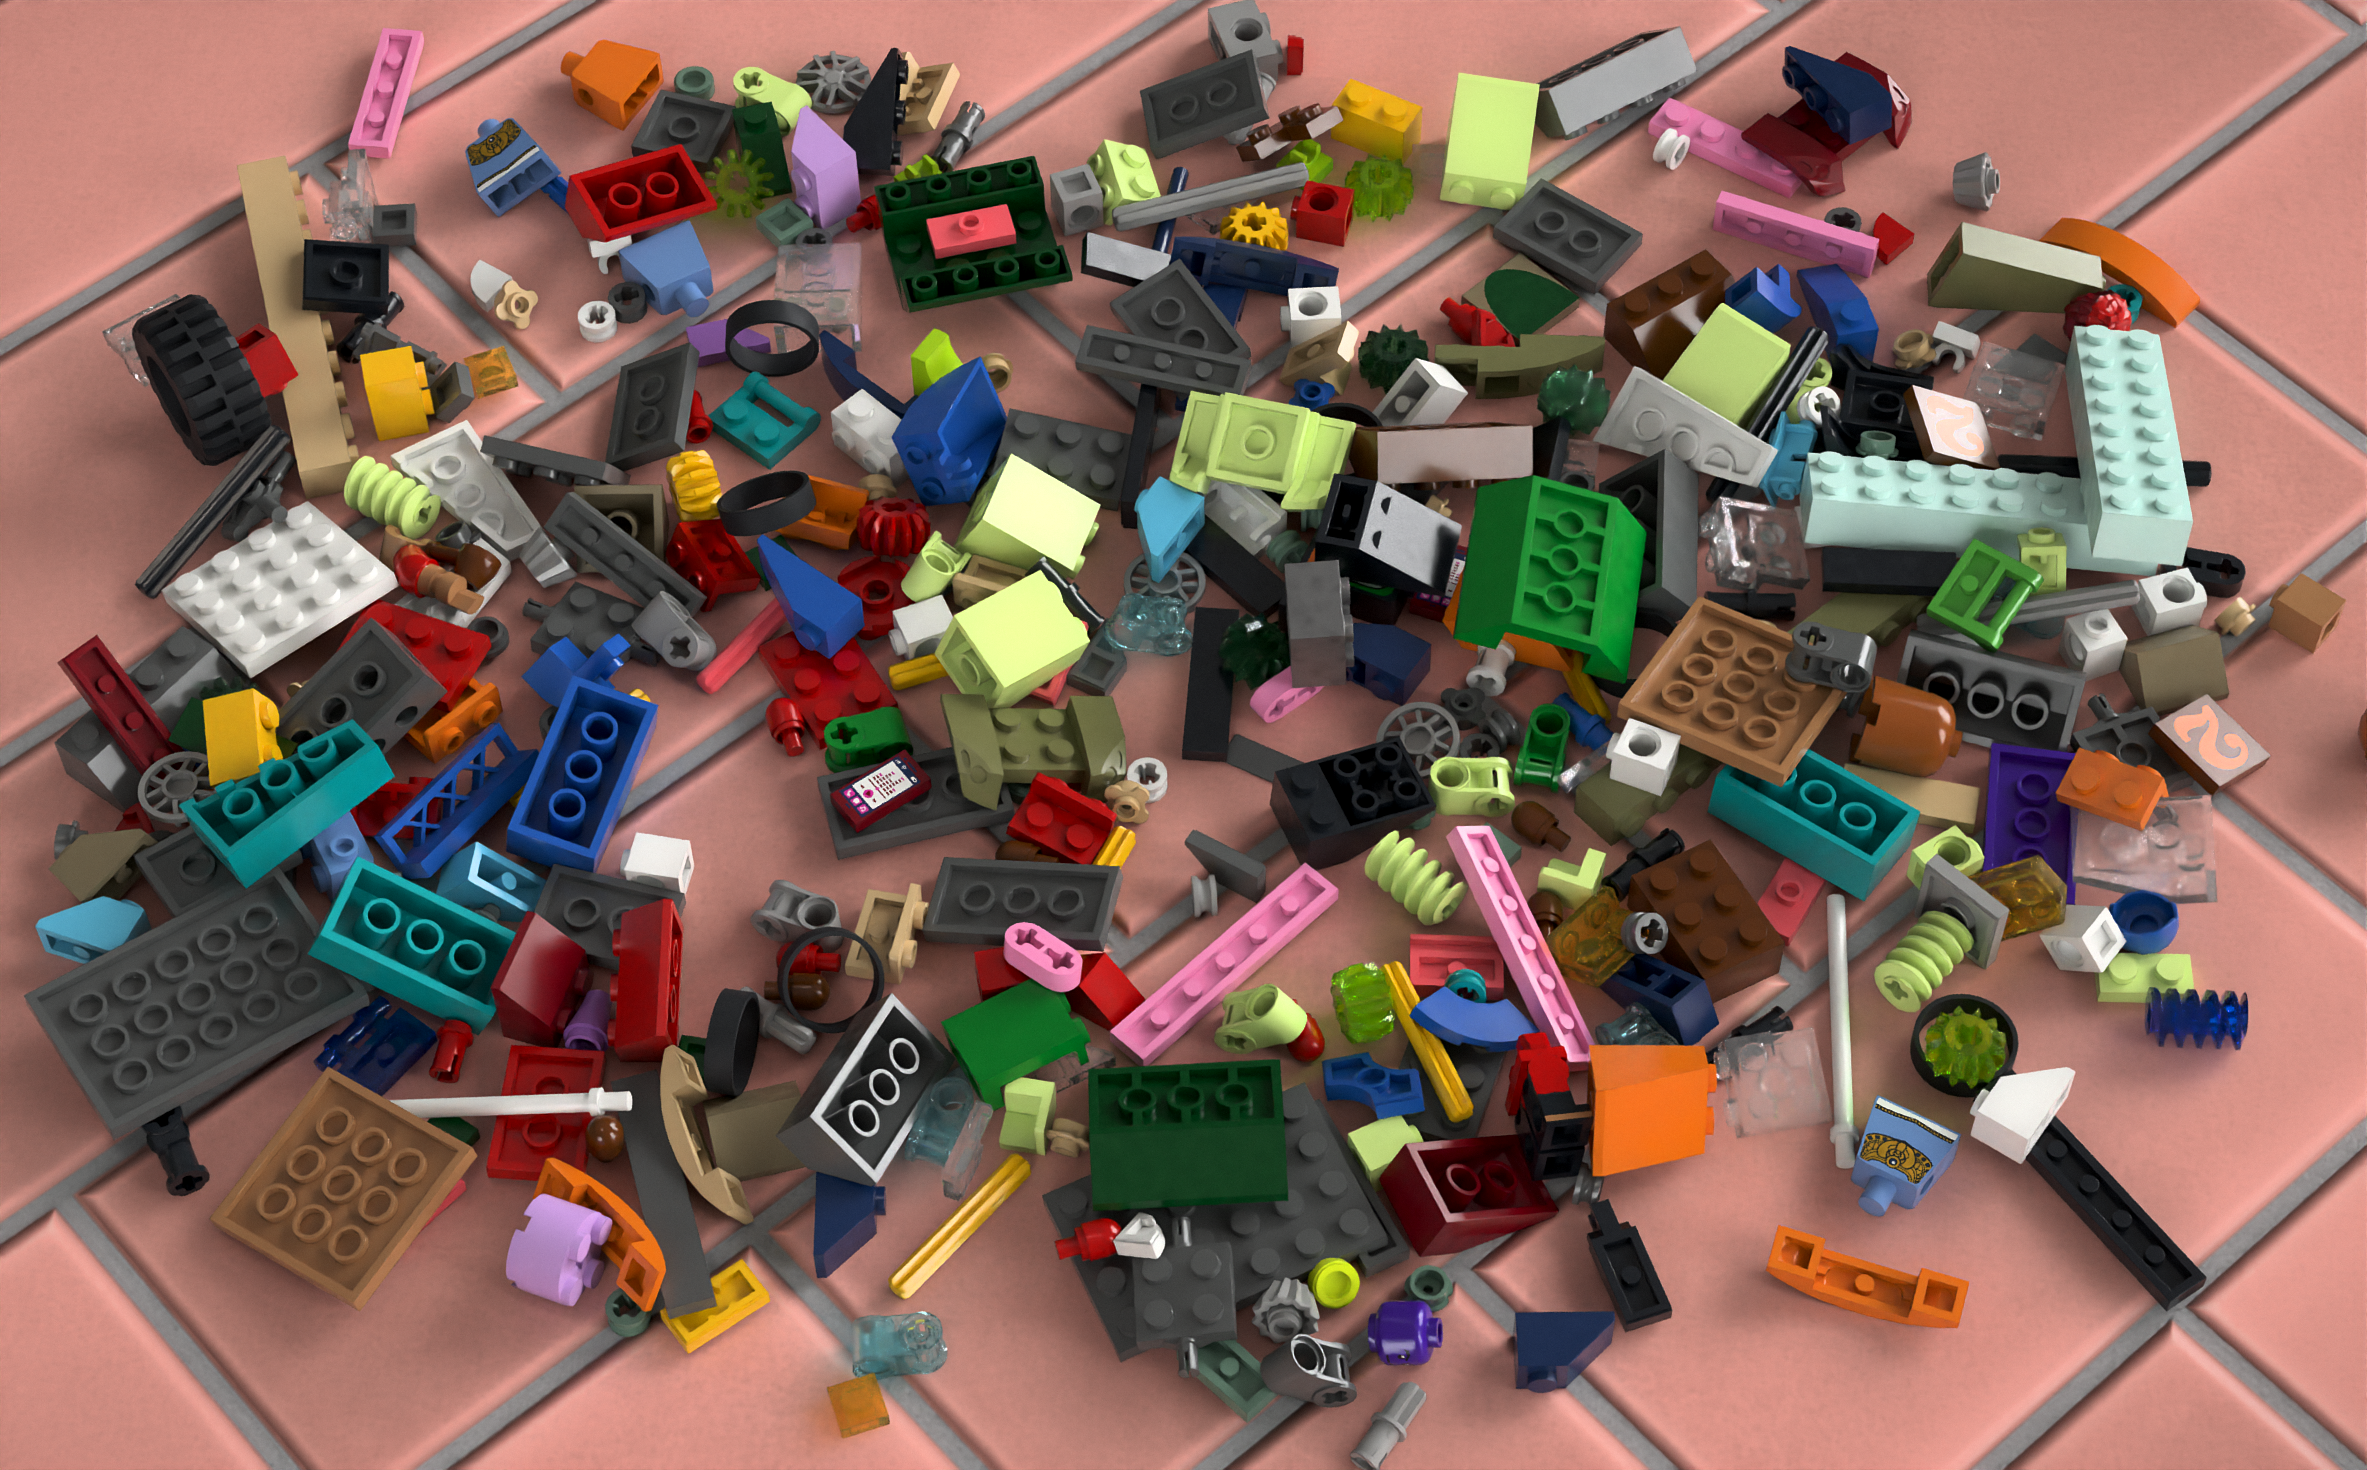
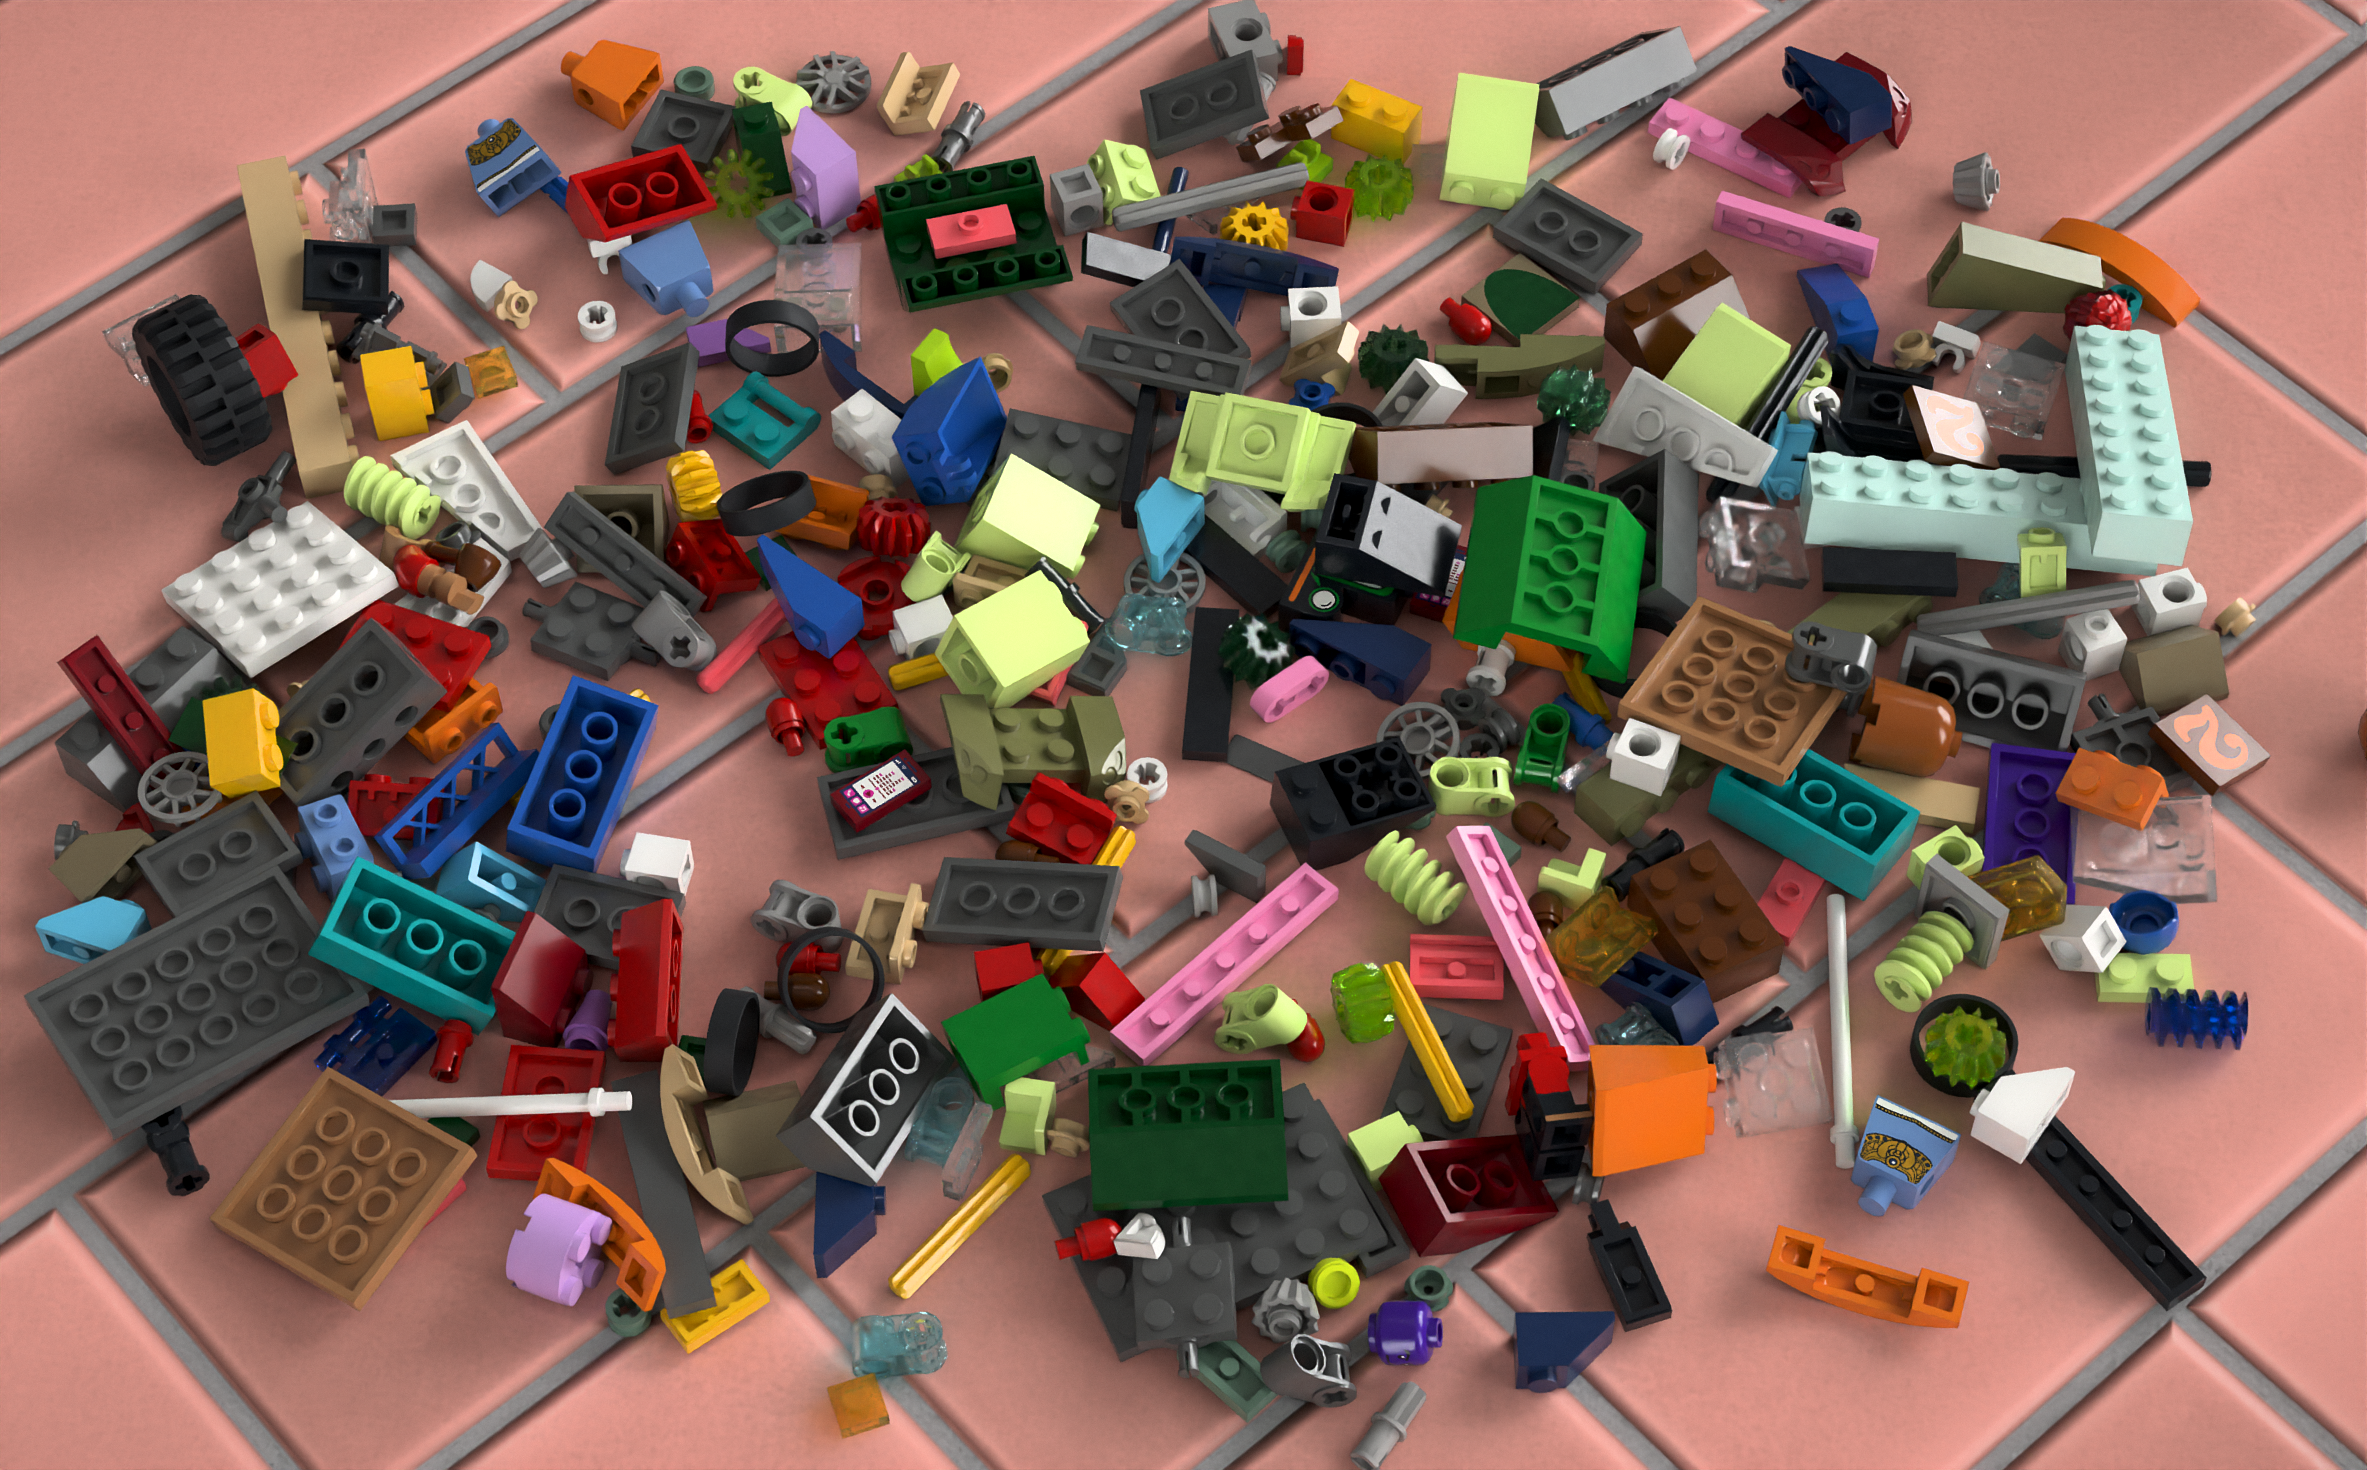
black axle [135,425,291,599] -> none
teal wedge [178,719,395,889] -> none
bright pink plate [348,28,424,159] -> none
dark grey plate [480,435,631,487] -> none
blue brick [521,633,631,708] -> none
reddish brown cylinder [585,1115,624,1163] -> none
dark grey bush [608,282,648,324] -> none
black slope [843,48,909,176] -> none
bright pink beam [1003,922,1083,992] -> none
flat silver brick [1284,560,1354,688] -> none
blue tile [1322,1052,1425,1119] -> none
tile [1409,986,1540,1052] -> none
teal bush [1444,969,1487,1003] -> none
red tile [1471,308,1515,347] -> none
dark grey bush [1621,912,1668,954] -> none
black pin [1704,589,1796,621] -> none
blue brick [1725,264,1802,334] -> none
sand green plate [1855,431,1899,460] -> none
red tile [1872,212,1915,265] -> none
bright green plate [1926,538,2044,653] -> none
black beam [2158,547,2246,598] -> none
medium nougat brick [2268,573,2346,654] -> none

